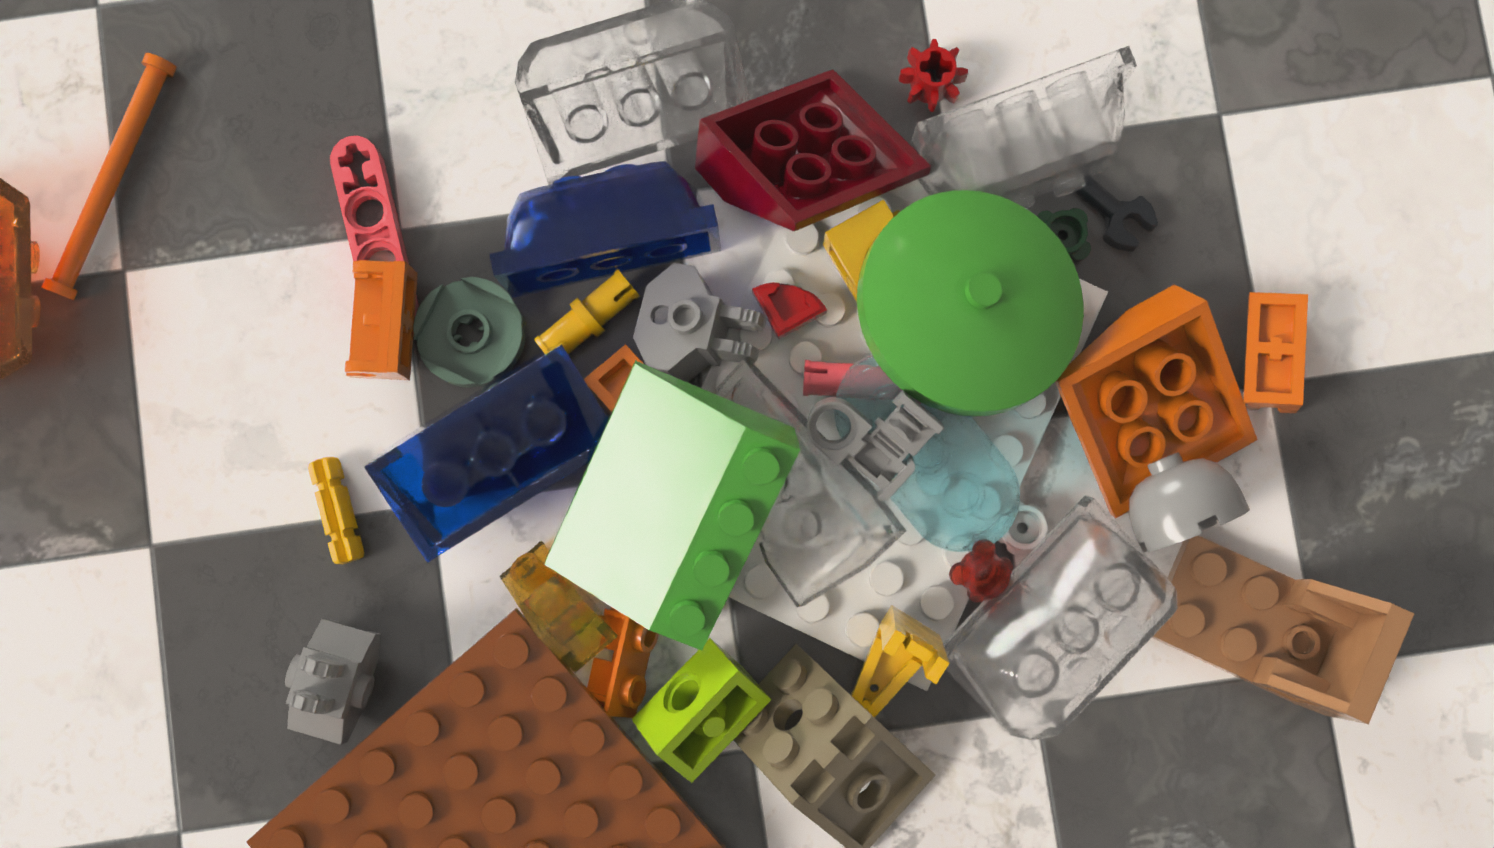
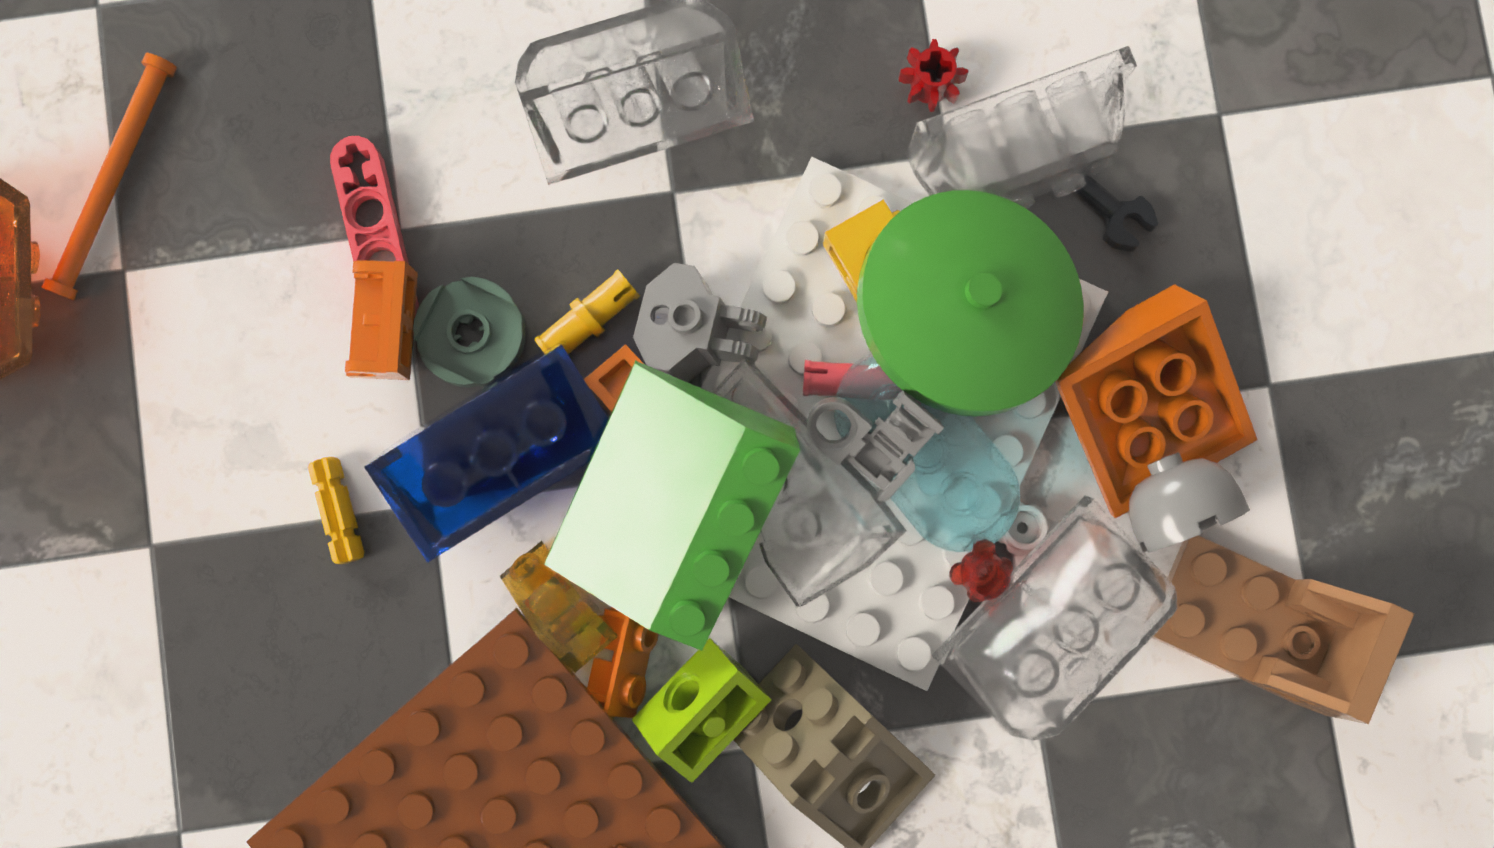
light grey hinge [285,618,381,745] -> none
clear blue windscreen [489,161,721,298] -> none
dark red slope [695,69,931,232] -> none
red tile [752,282,827,340] -> none
yellow hinge [851,605,950,718] -> none
dark green plate [1037,208,1091,261] -> none
orange hinge [1243,292,1308,413] -> none

